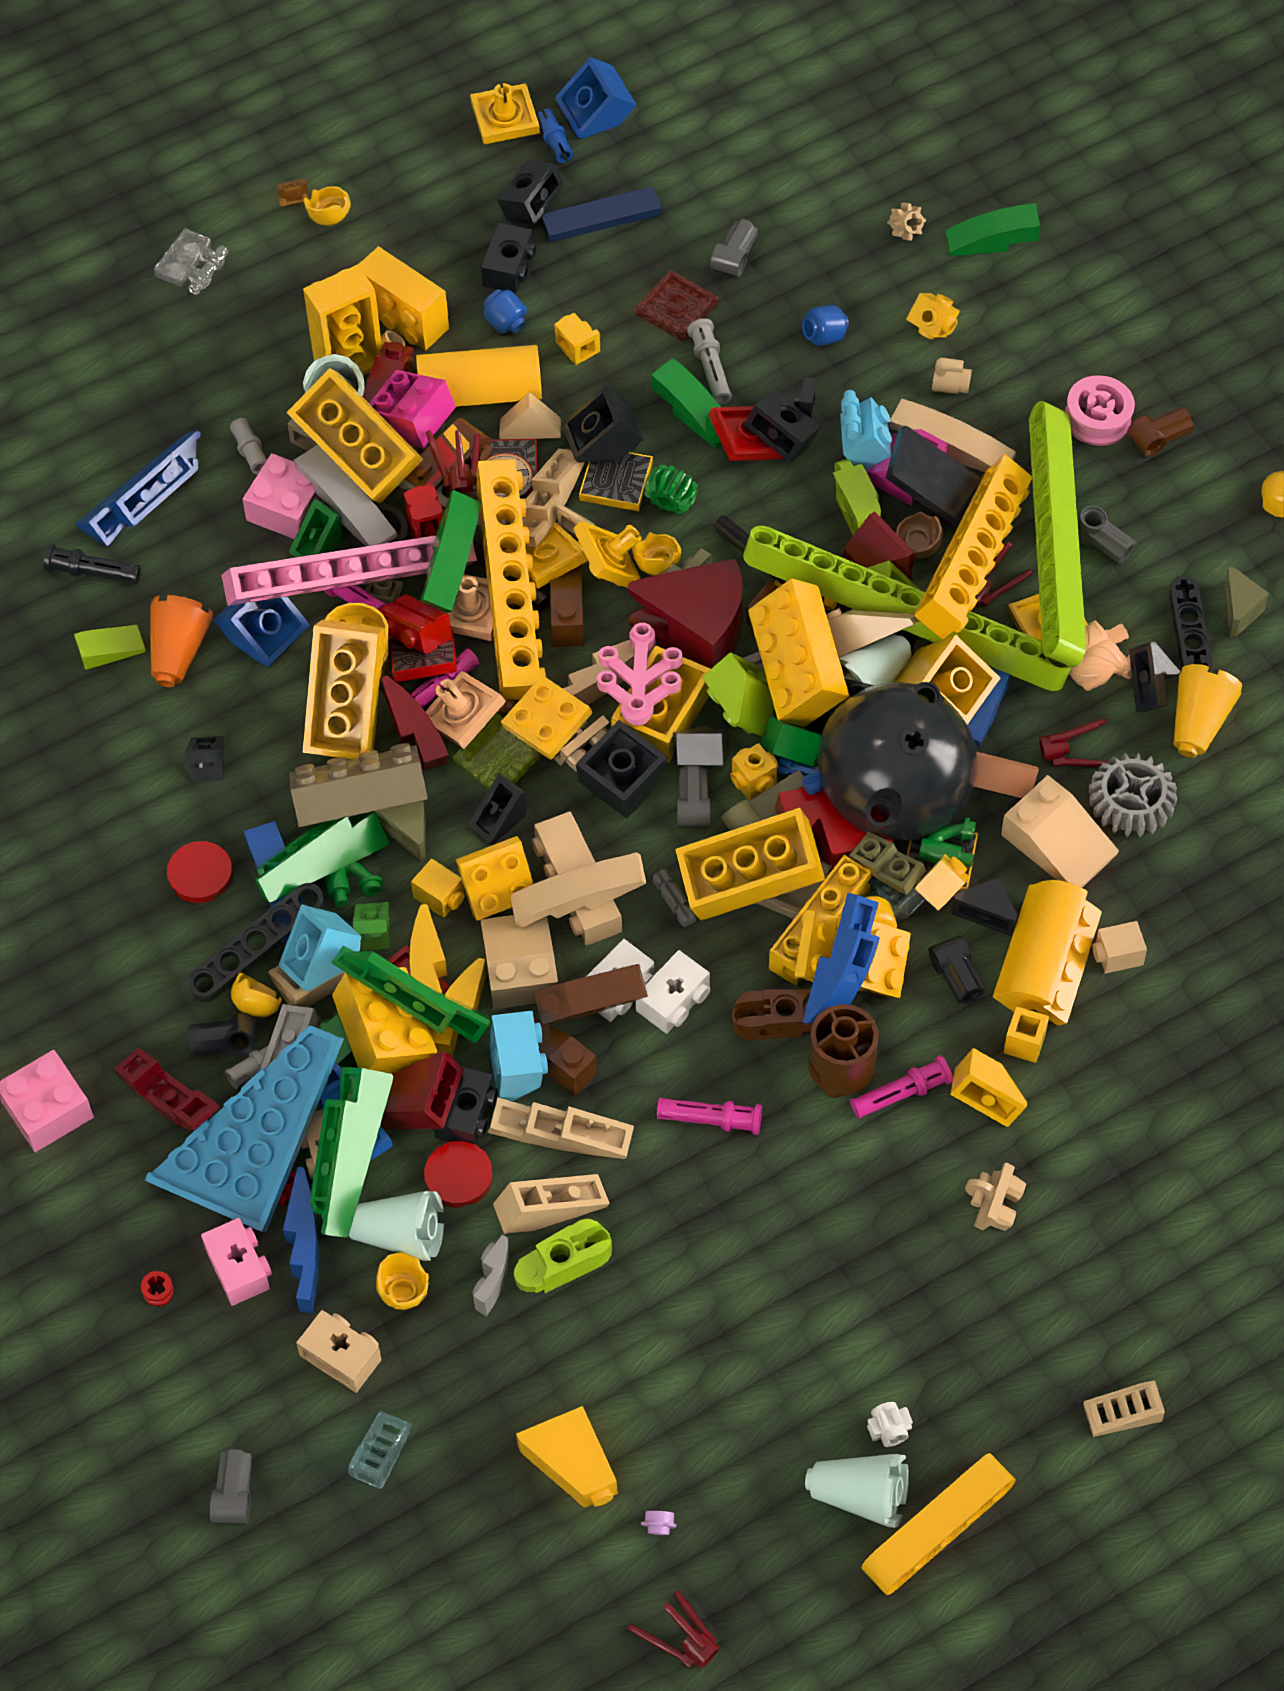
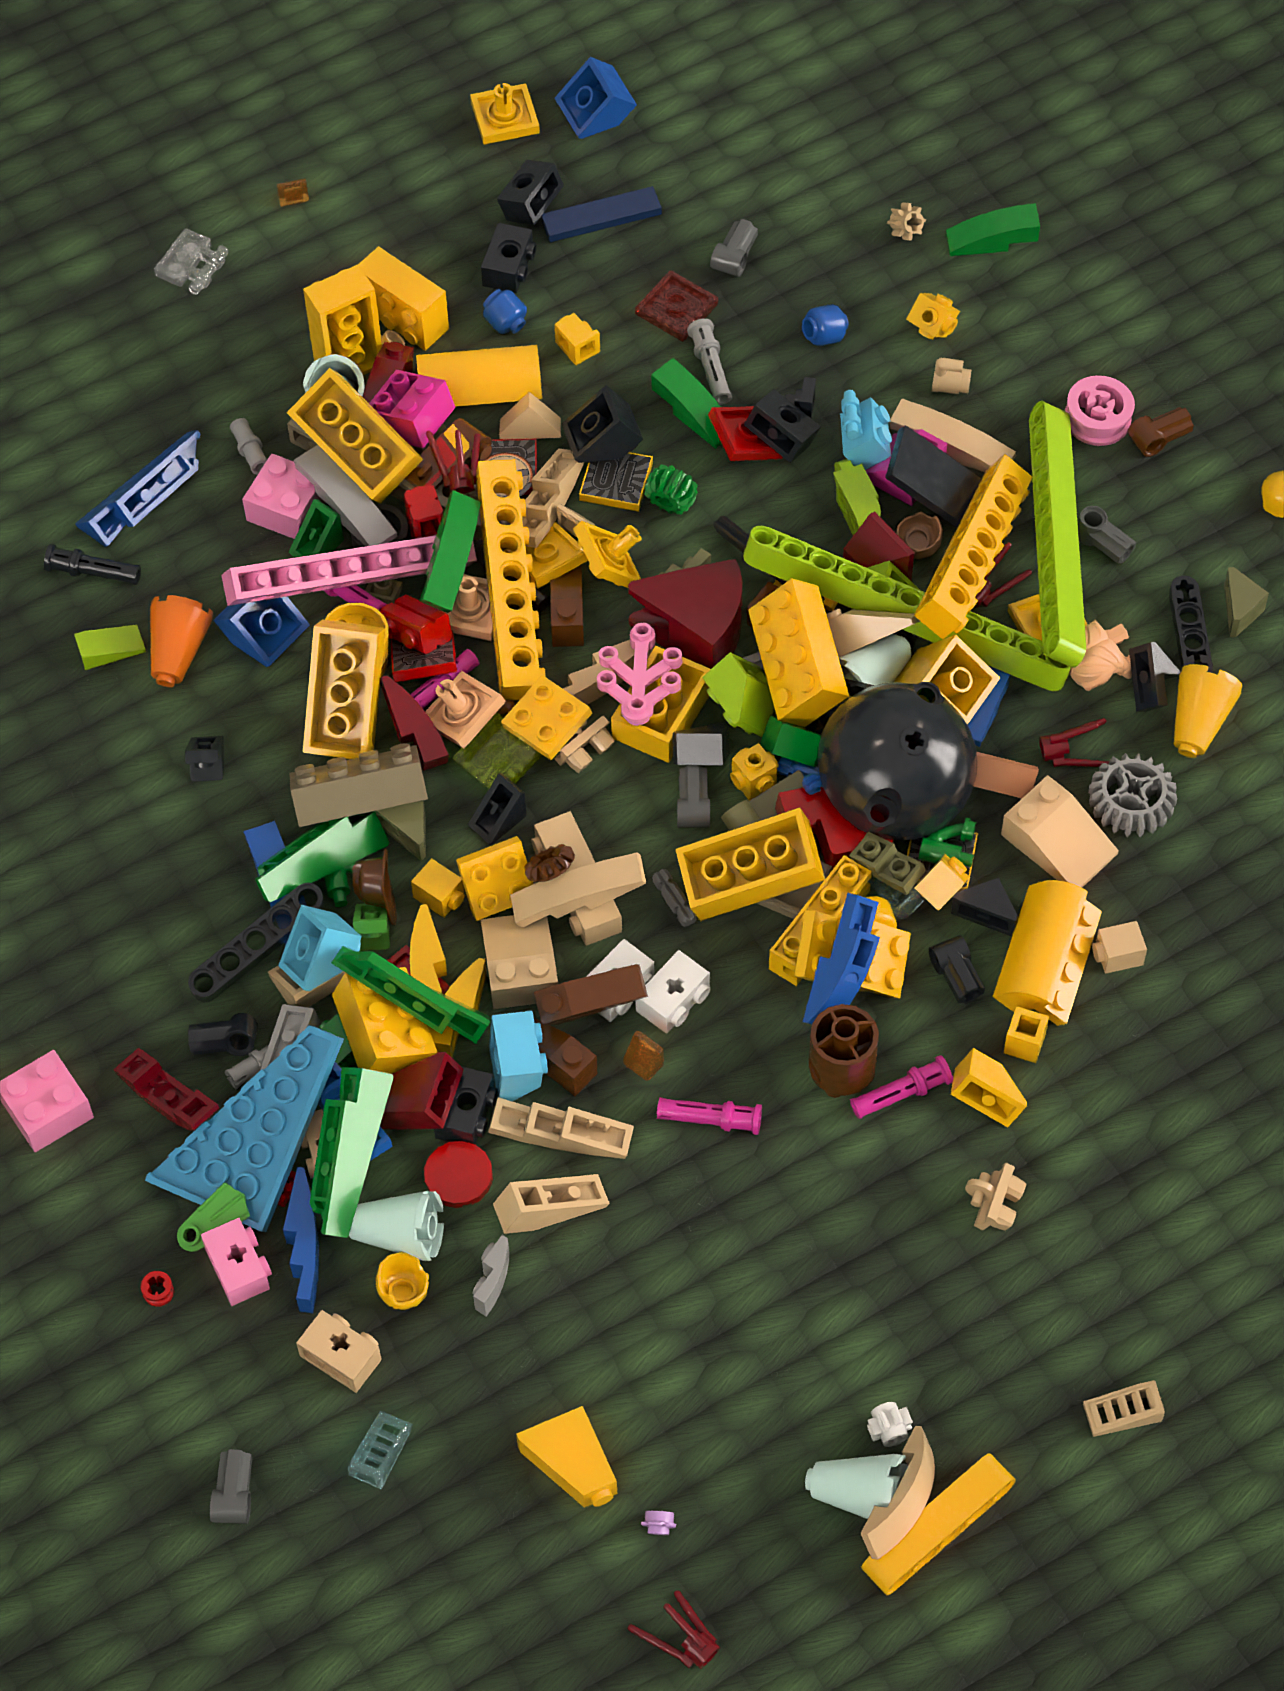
red tile [167,841,233,903] -> none
yellow hair [231,972,282,1018] -> none
yellow hair [303,187,351,226] -> none
lime piece [514,1219,612,1293] -> none
blue pin [536,109,574,163] -> none
black slope [576,720,668,819] -> none
yellow hair [632,532,681,576] -> none
reddish brown piece [731,989,812,1040] -> none
none -> bright green piece [177,1183,250,1252]
none -> reddish brown piece [352,849,397,926]
none -> reddish brown gear [524,844,575,882]
none -> clear orange slope [623,1031,664,1081]
none -> tan slope [860,1426,935,1560]

